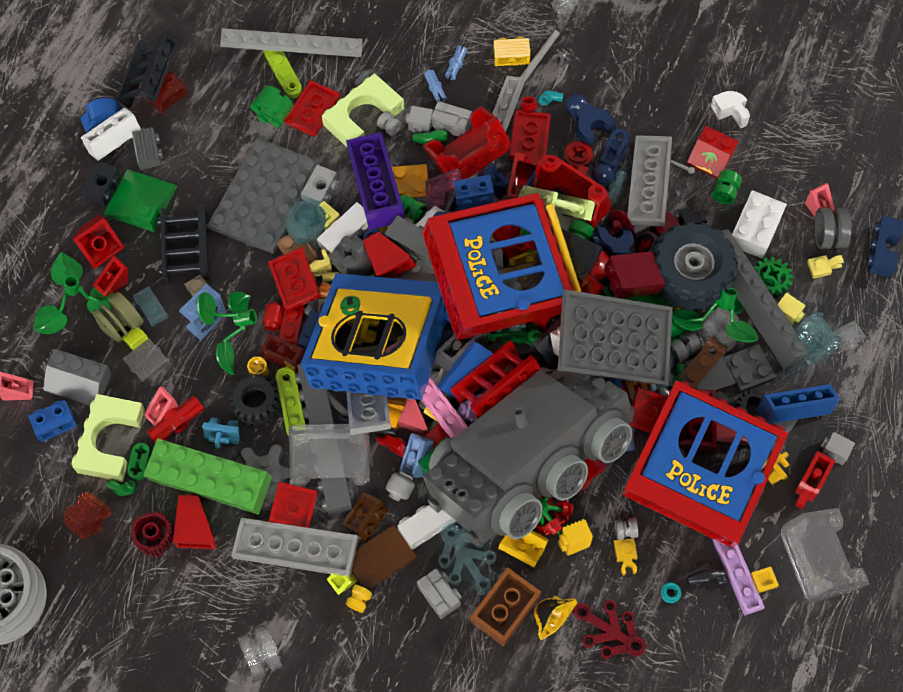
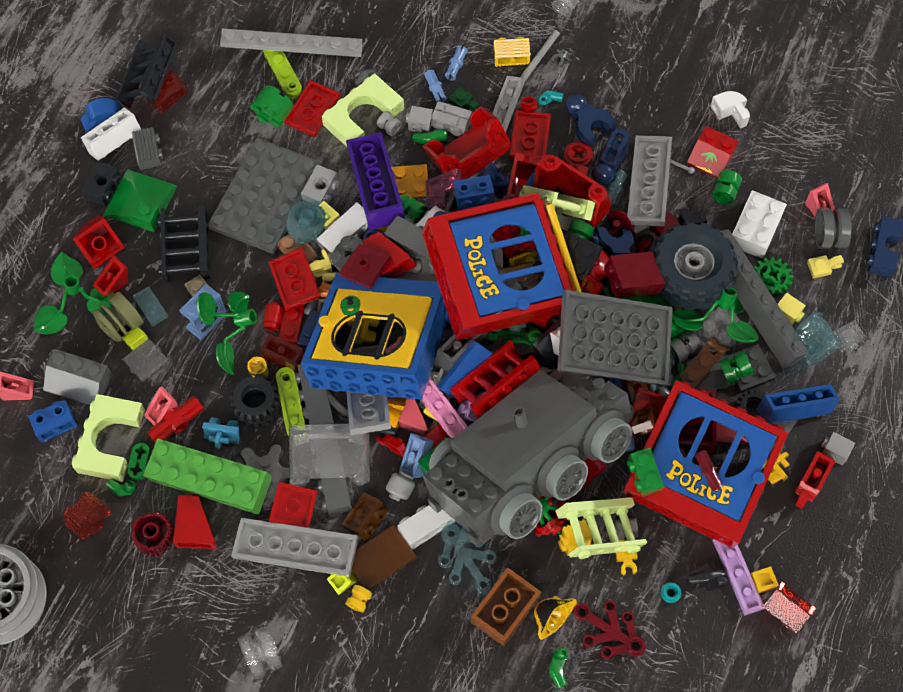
light grey brick [417,569,462,619] -> none
yellow bracket [498,531,548,567] -> none
clear windscreen [781,508,870,602] -> none
none -> dark red plate [339,243,392,289]
none -> dark green plate [448,87,479,112]
none -> green arm [549,647,569,689]
none -> yellowish green fence [556,497,647,559]
none -> green brick [627,448,664,497]
none -> reddish brown plate [631,404,659,434]
none -> dark red axle [695,450,724,492]
none -> green wheel [719,351,755,384]
none -> clear red brick [763,582,816,633]

